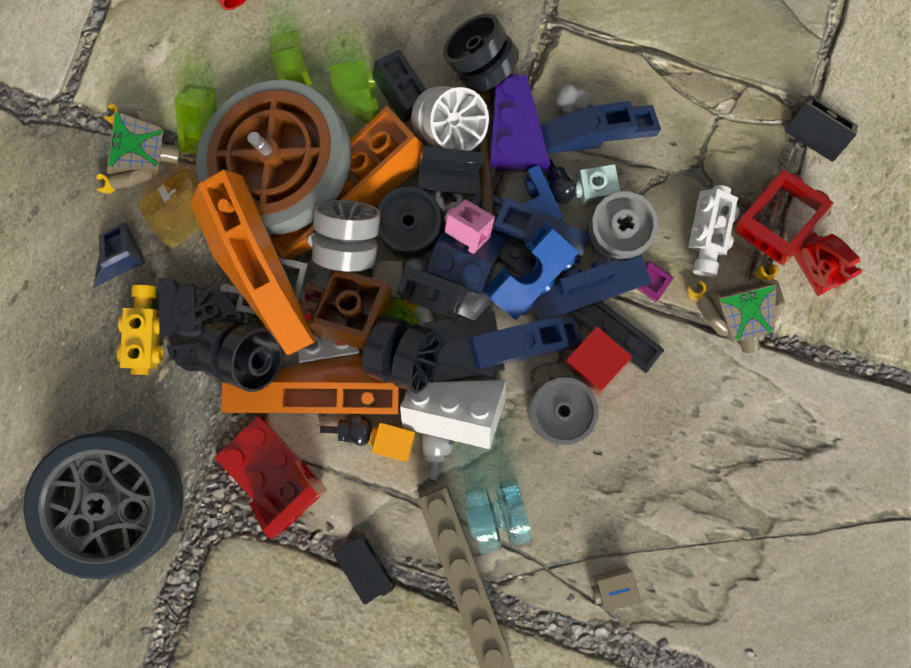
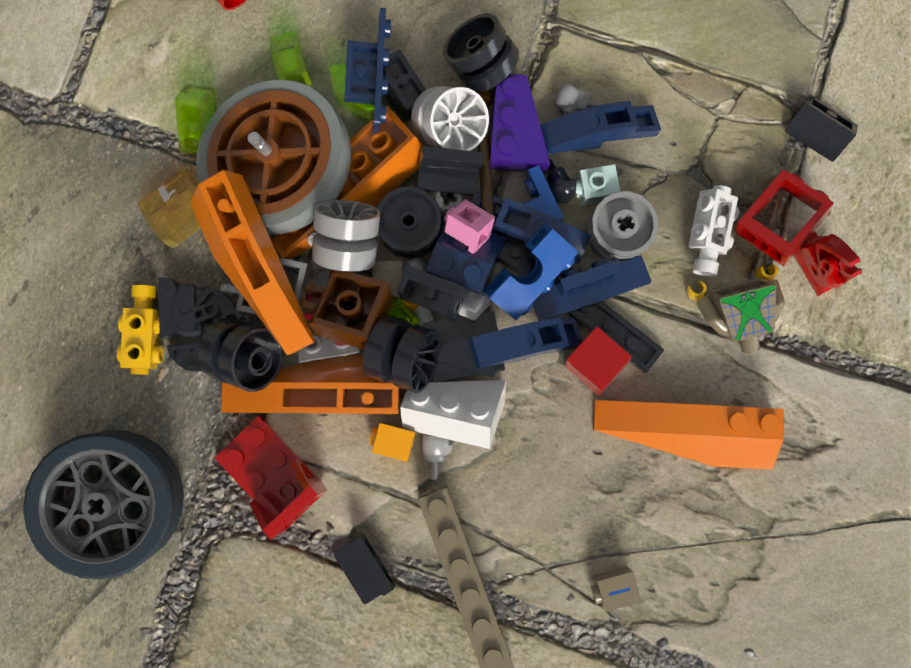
dark blue slope [93,223,145,288] -> none
torso [96,103,180,194] -> none
black piece [320,414,372,446] -> none
clear light blue wheel [465,478,533,555] -> none
flat silver wheel [528,377,599,445] -> none
magenta tile [637,261,674,303] -> none
none -> dark blue bracket [344,8,391,133]
none -> orange wedge [593,400,784,469]

